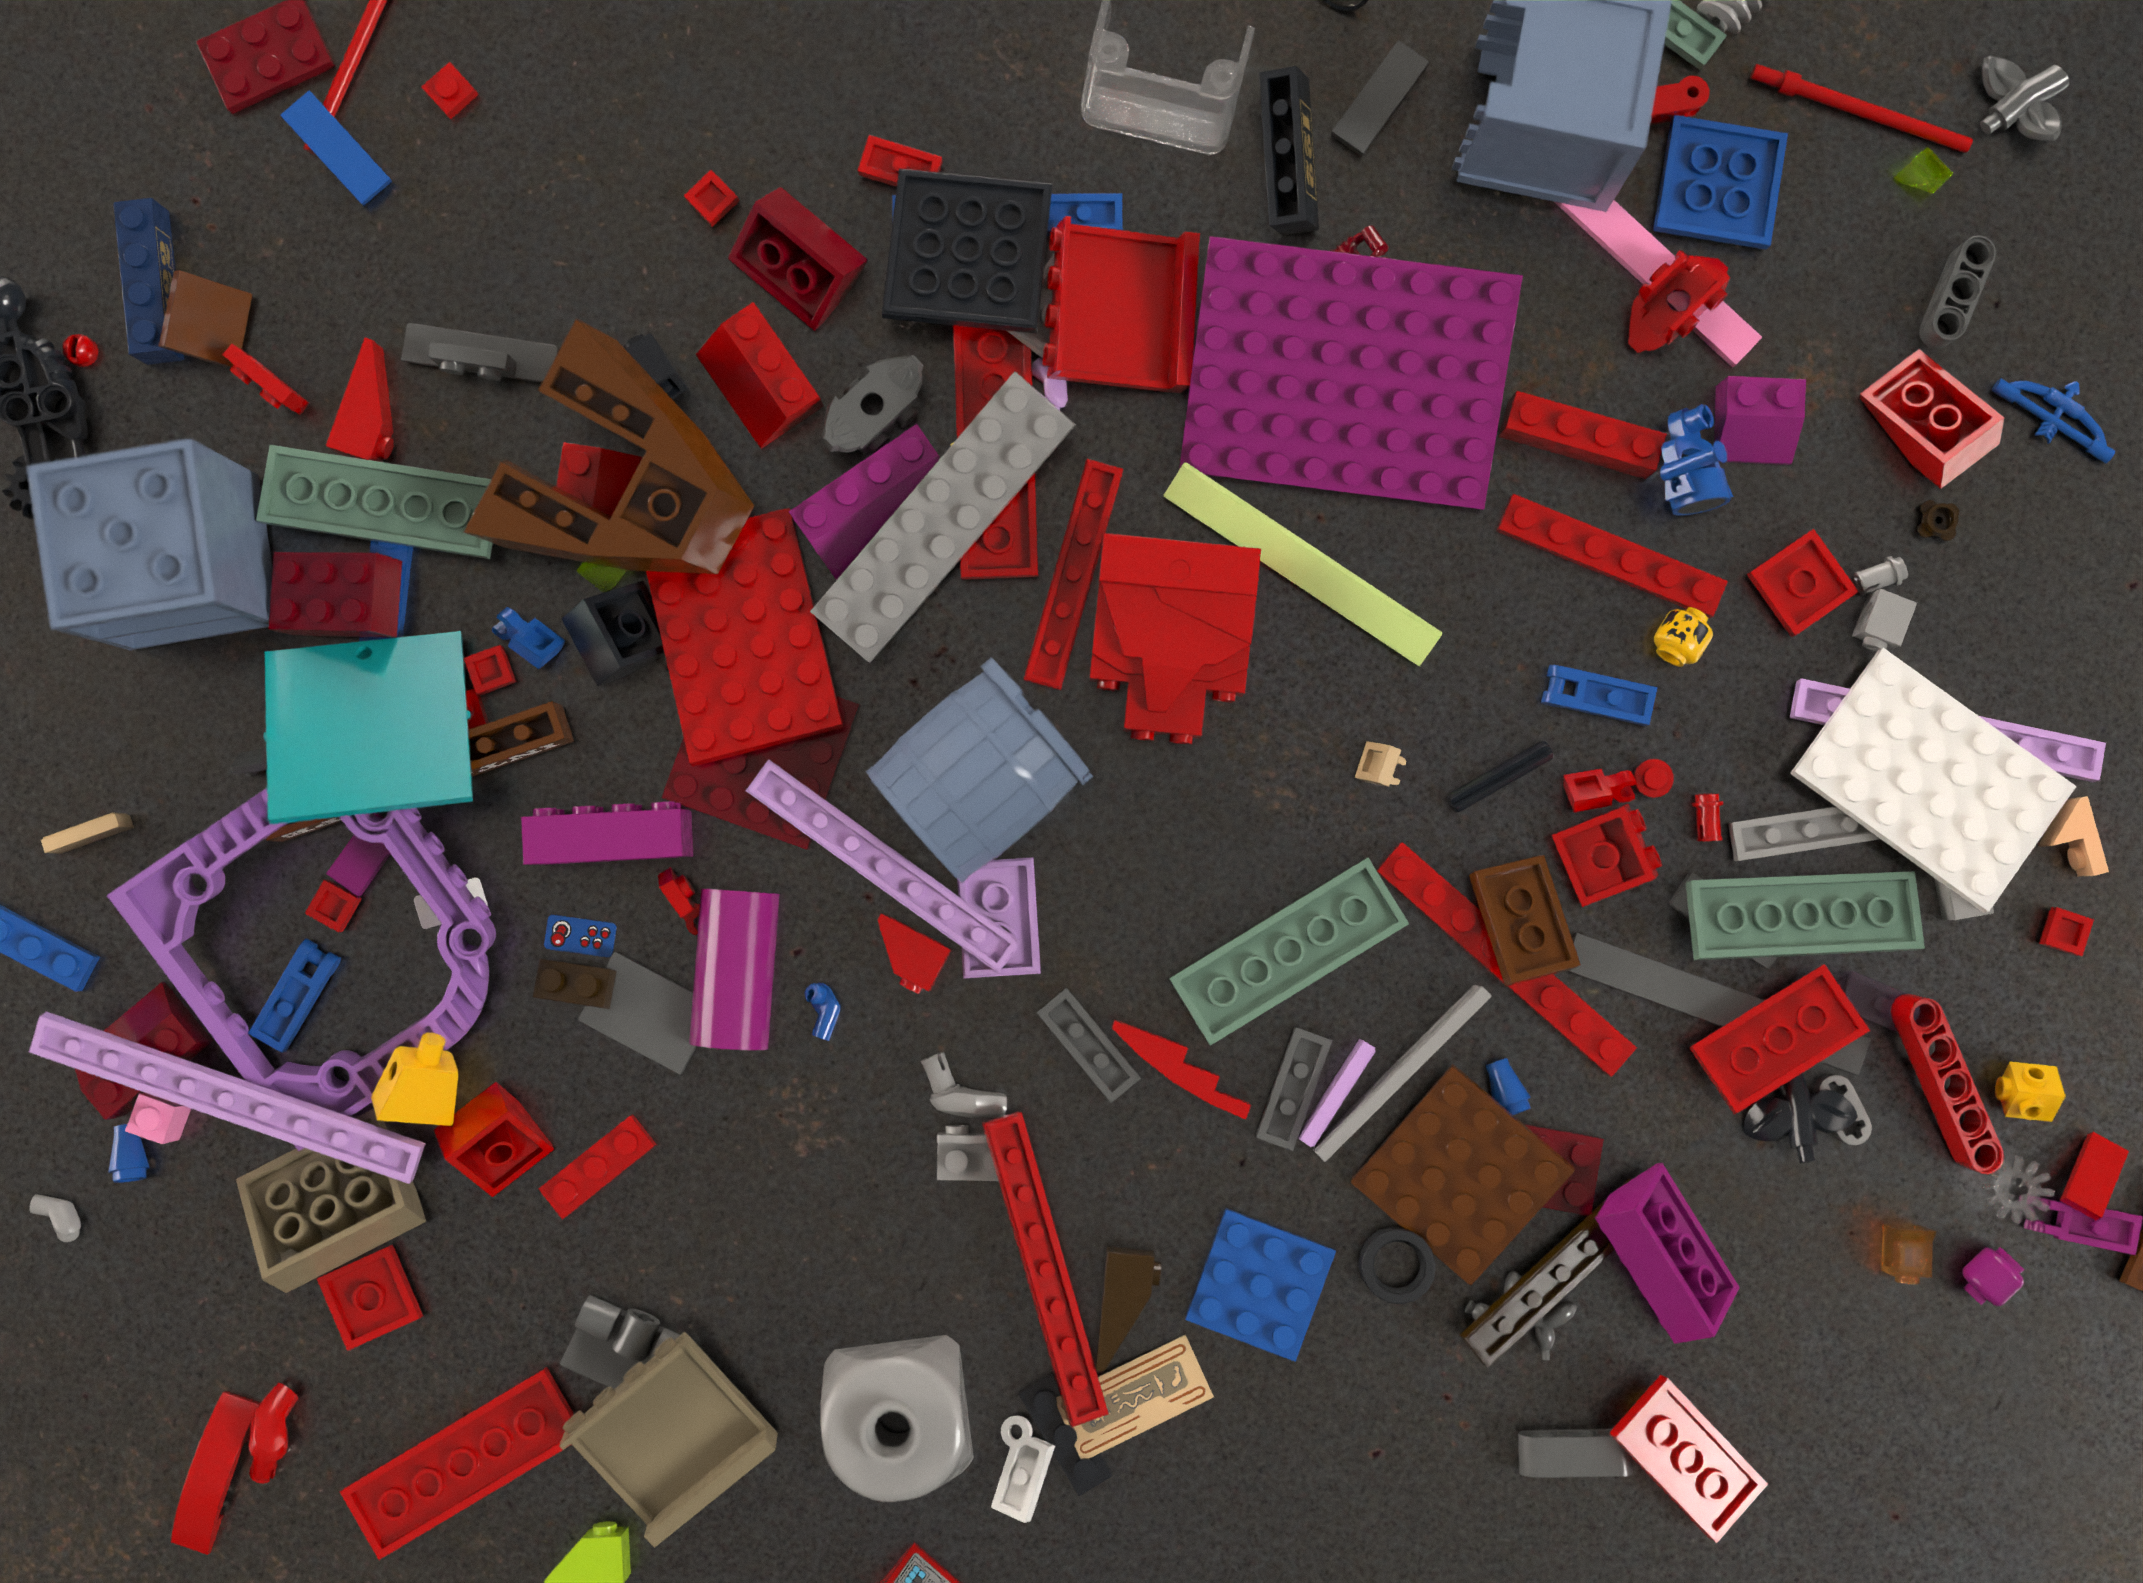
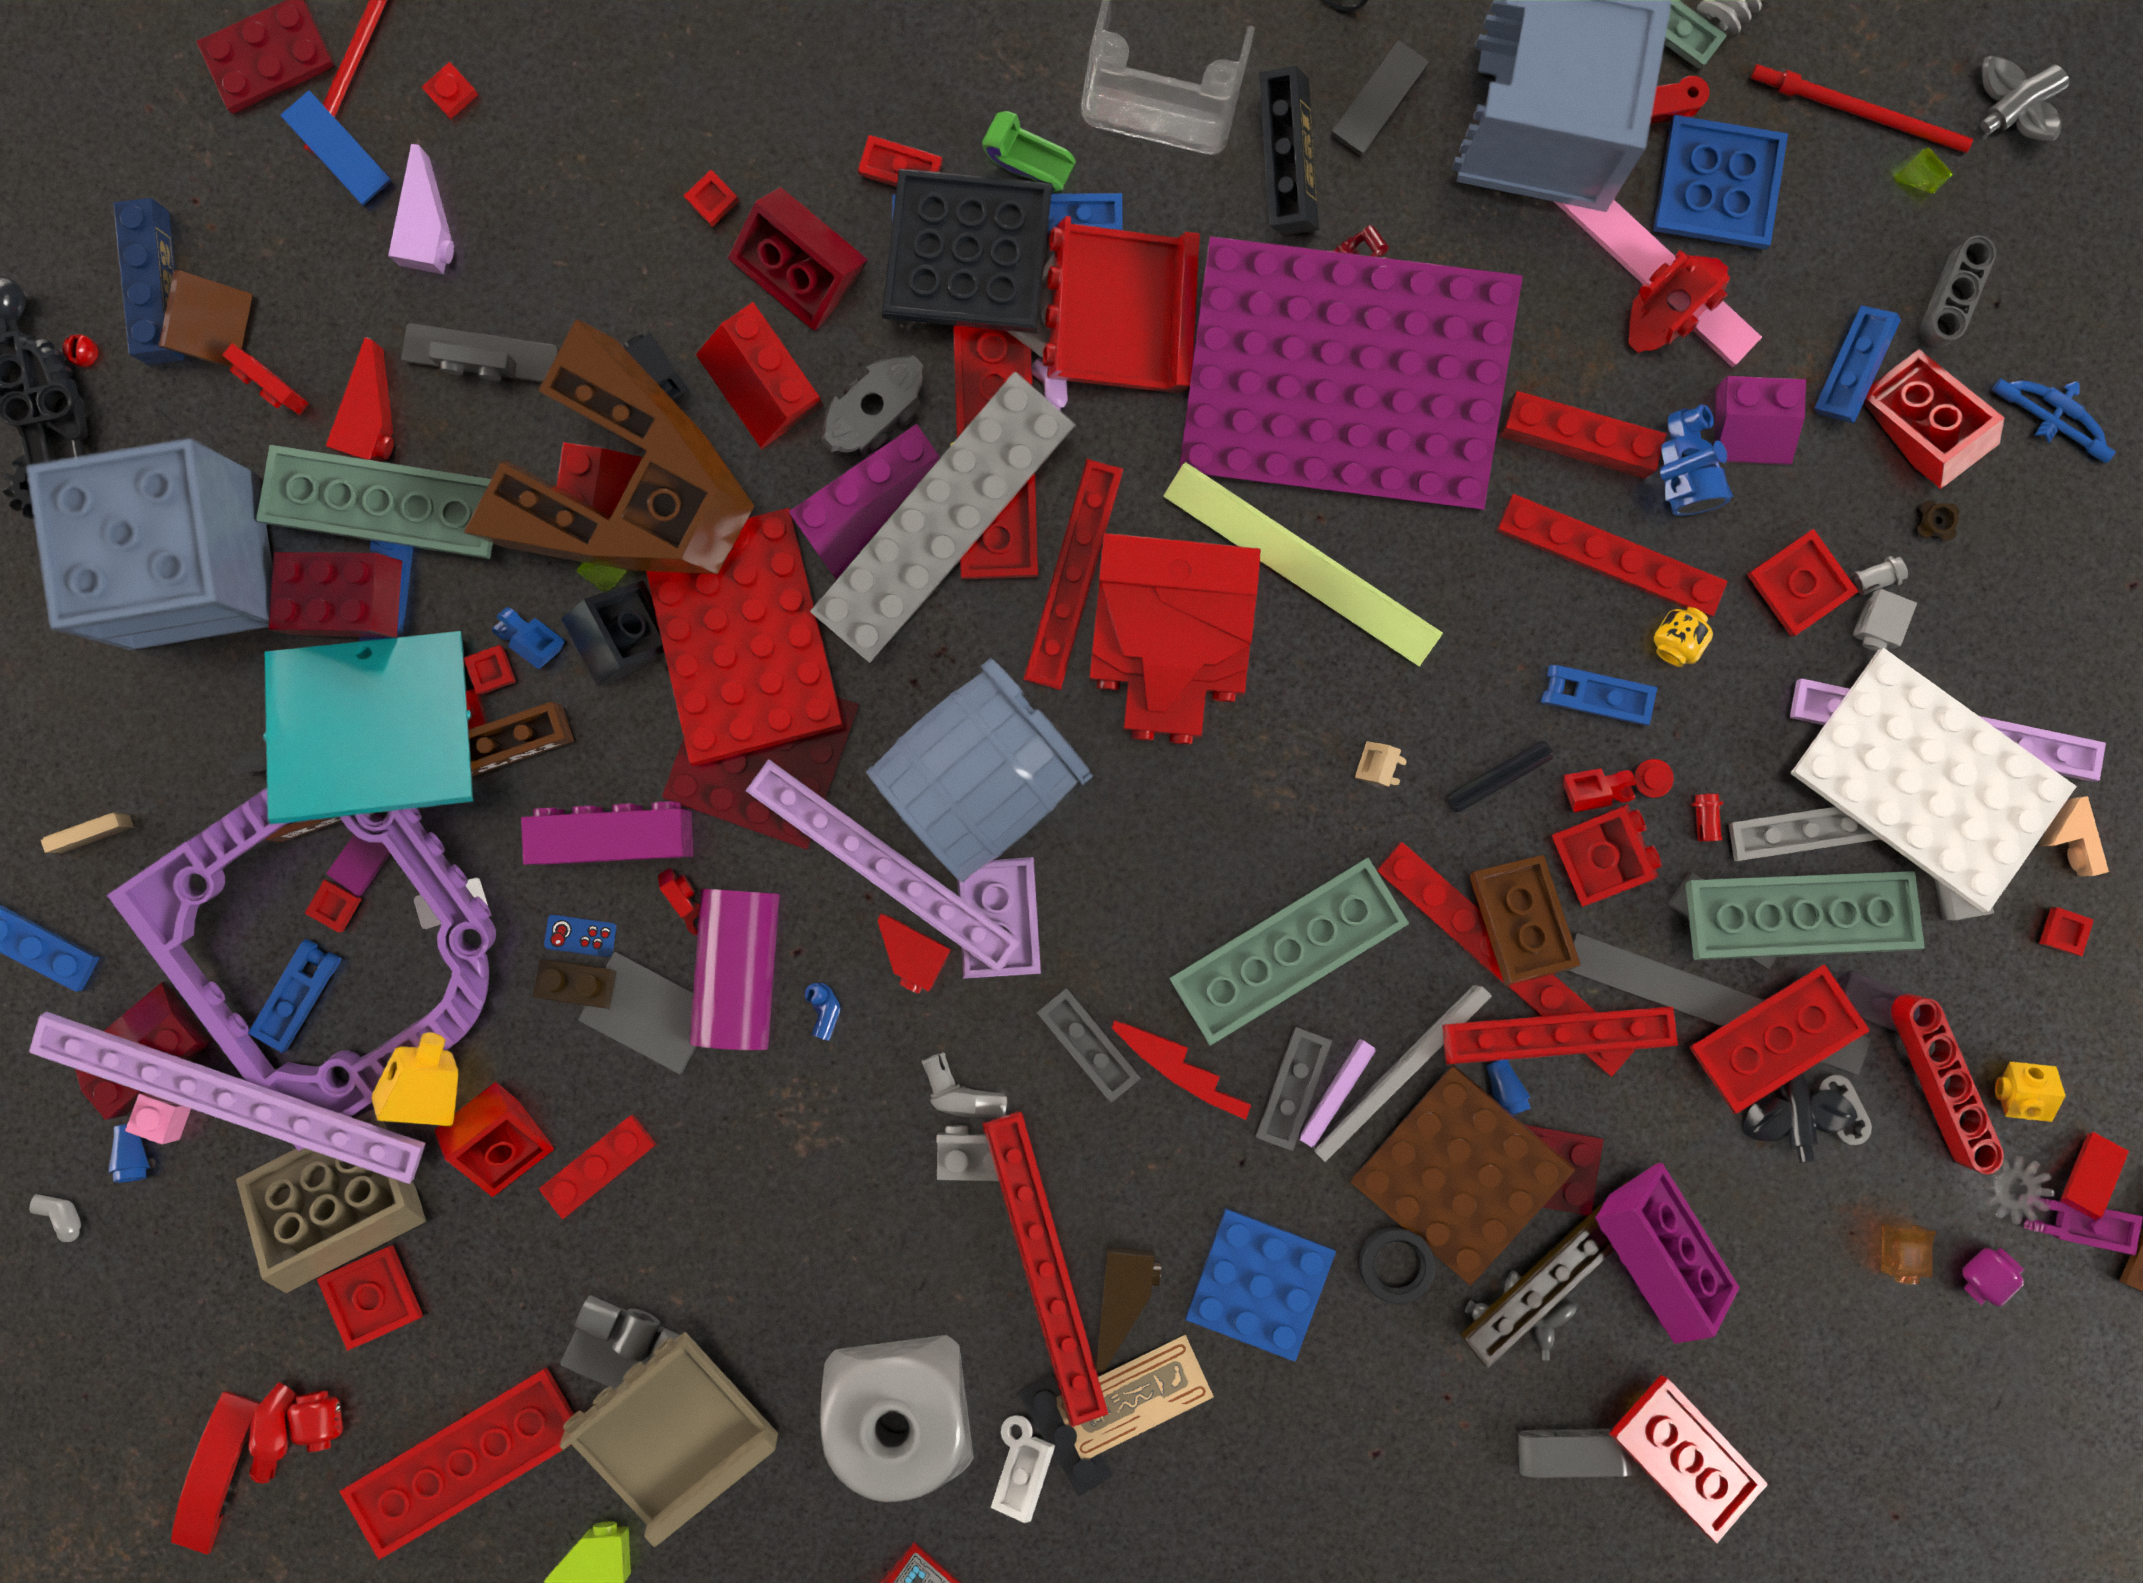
none -> red head [287,1390,343,1452]
none -> lavender slope [388,144,454,274]
none -> bright green animal [982,111,1076,192]
none -> red tile [1442,1007,1678,1065]
none -> blue plate [1814,305,1901,424]

